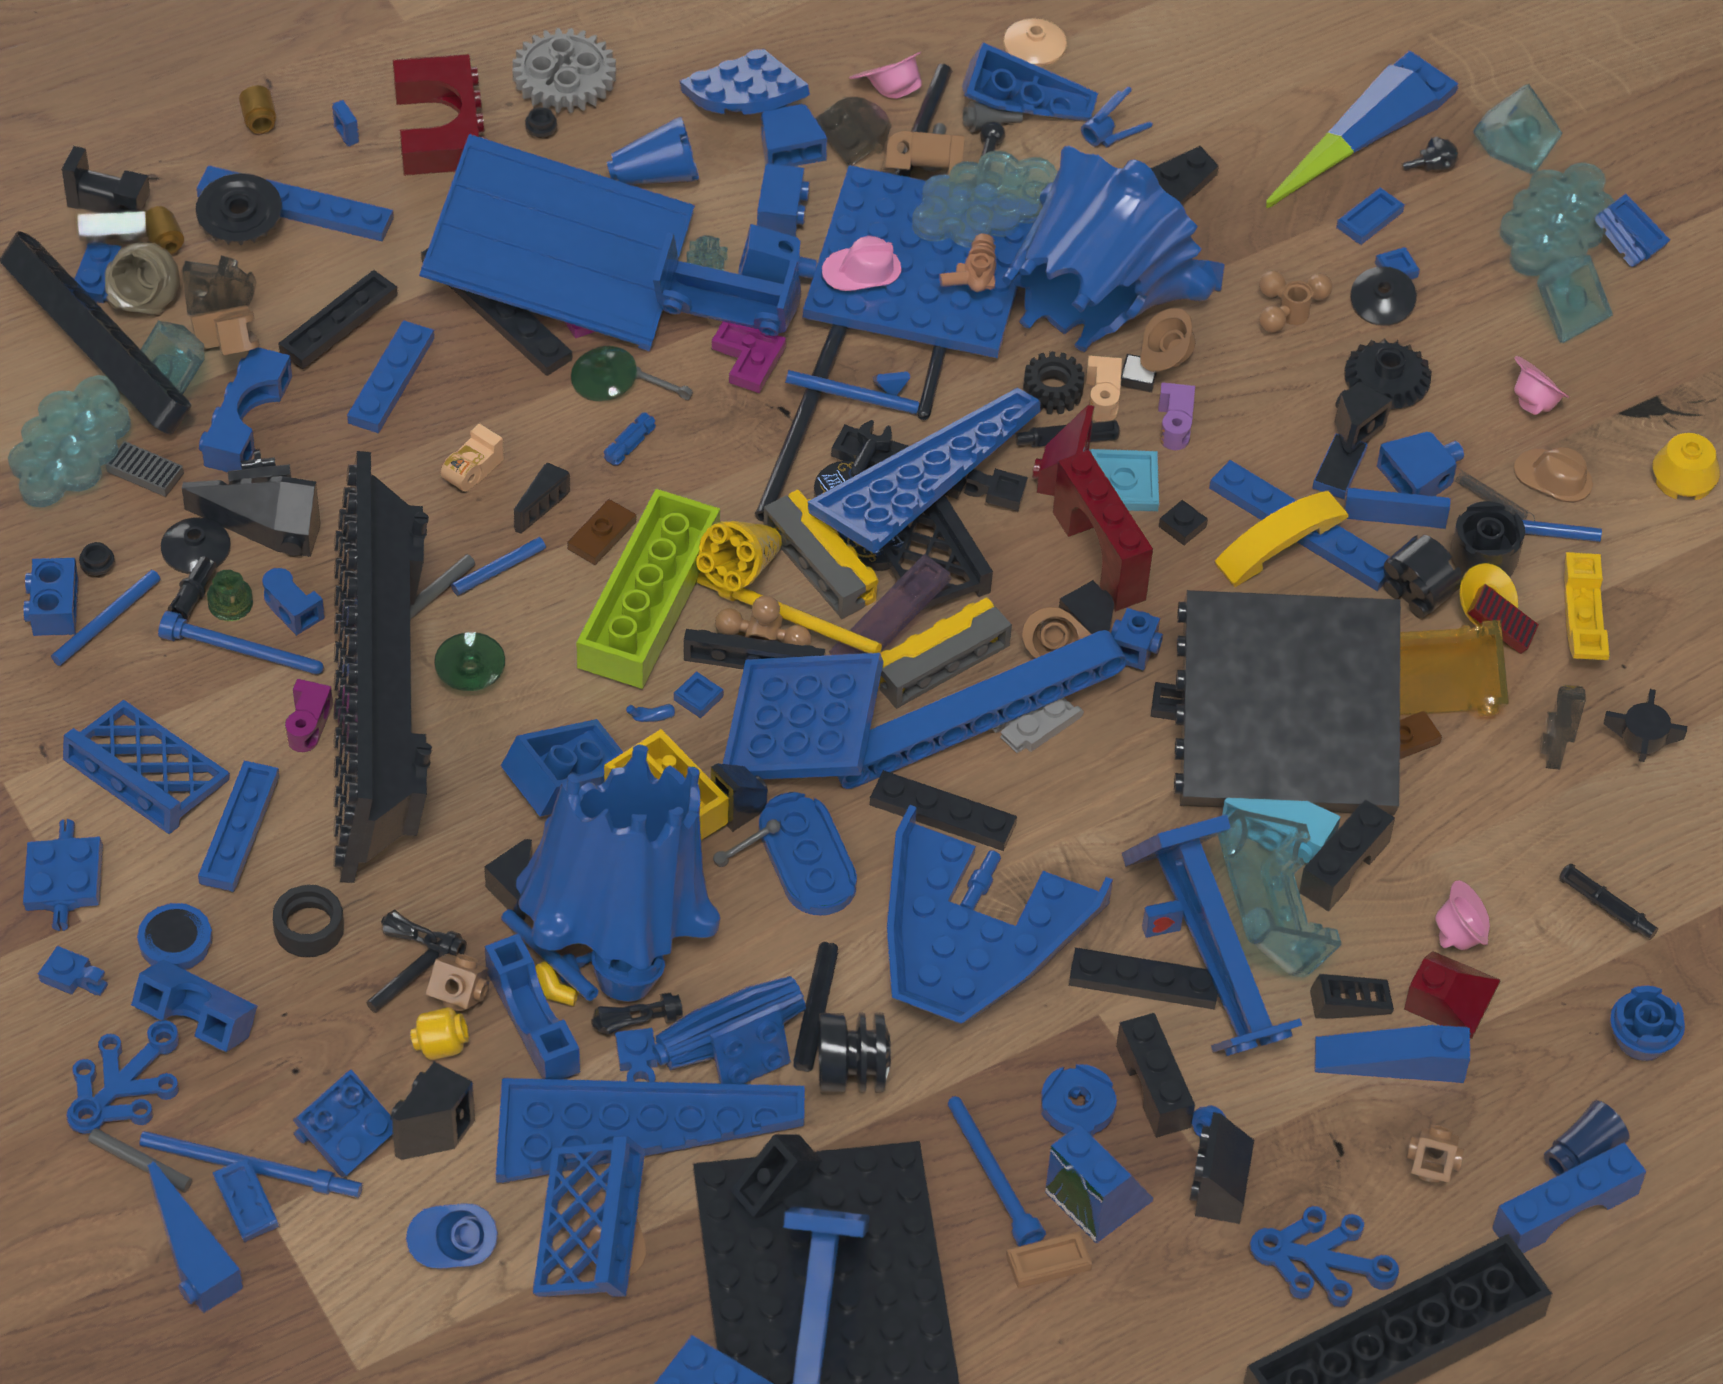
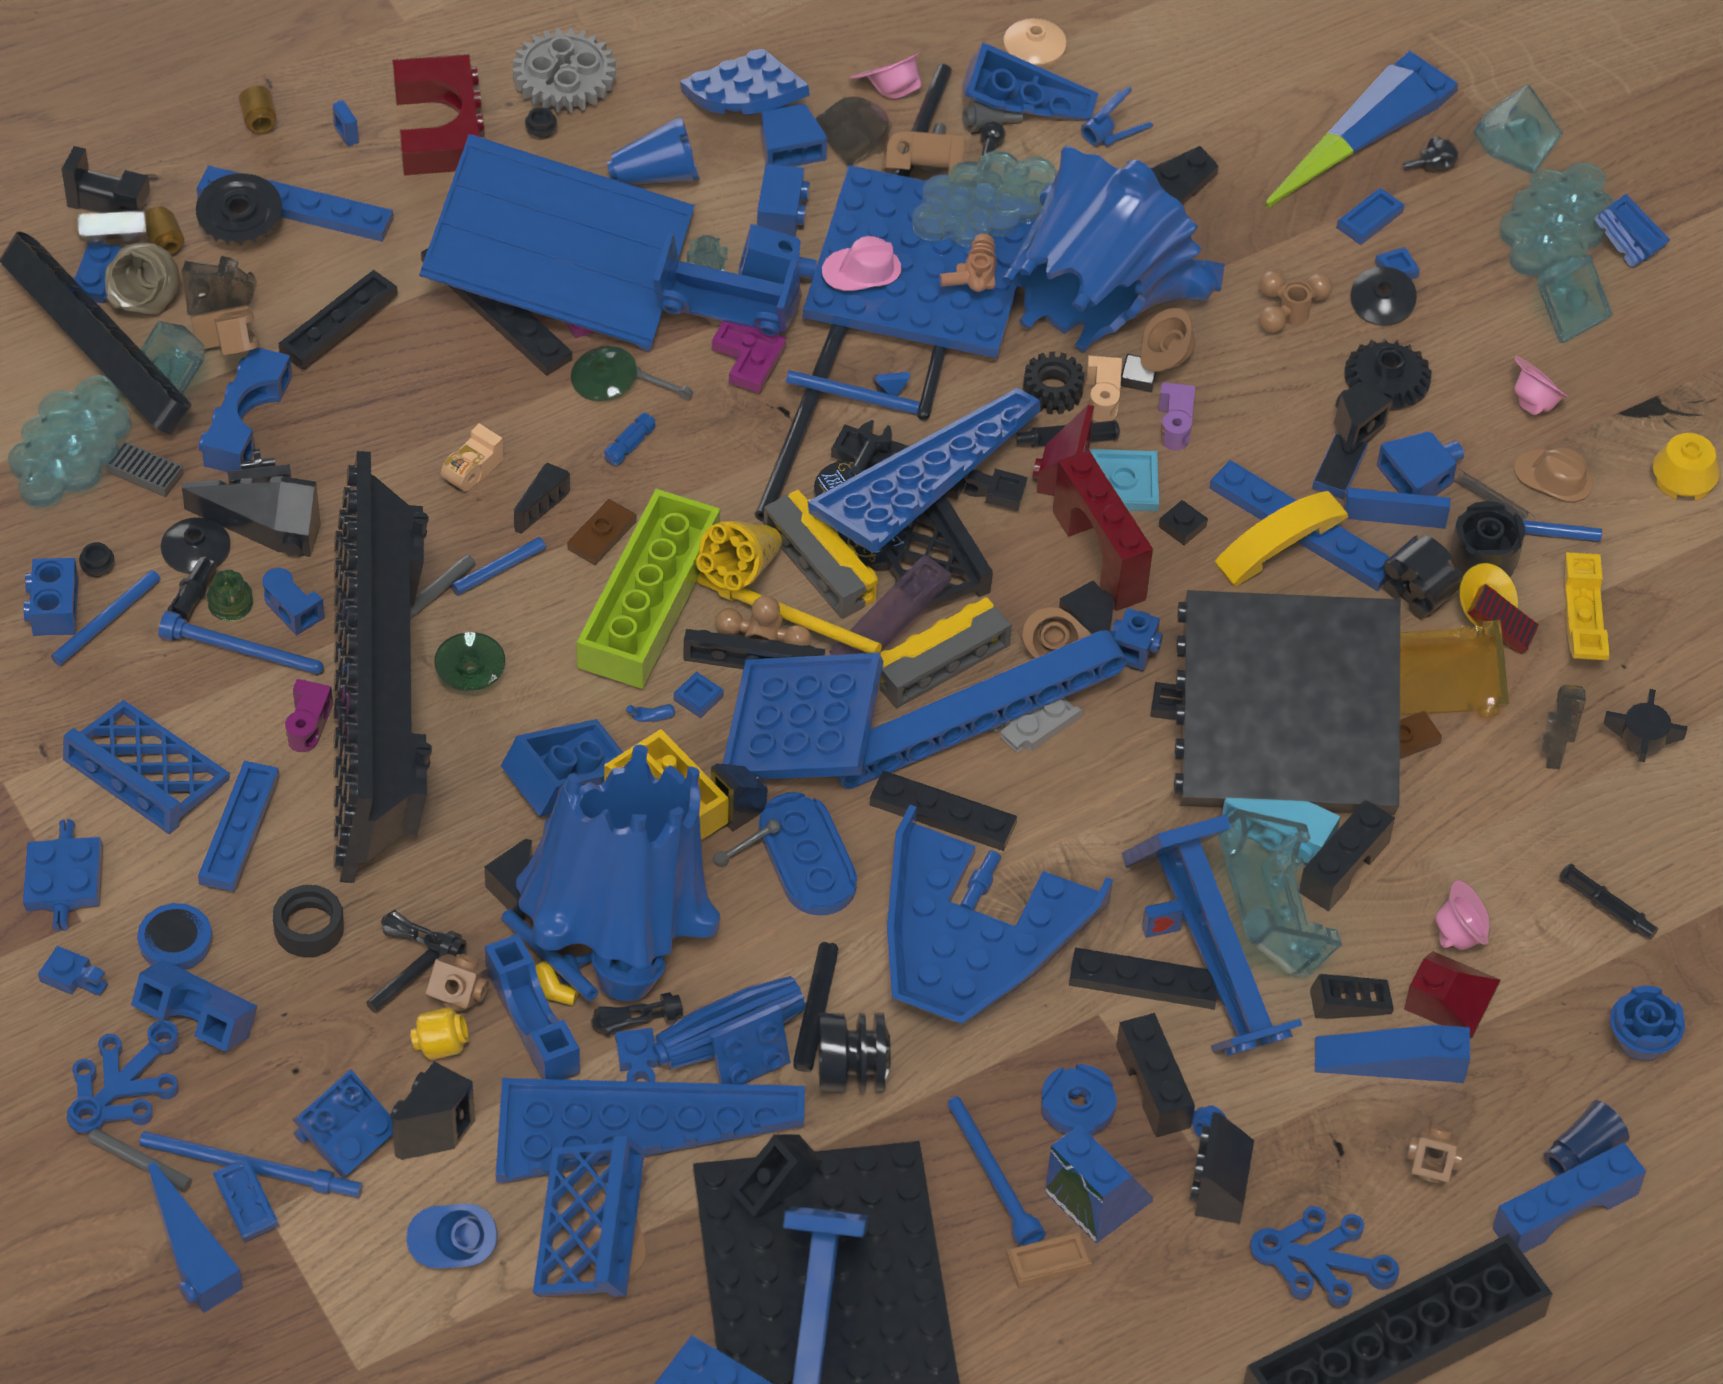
blue plate [347,320,434,434] -> none

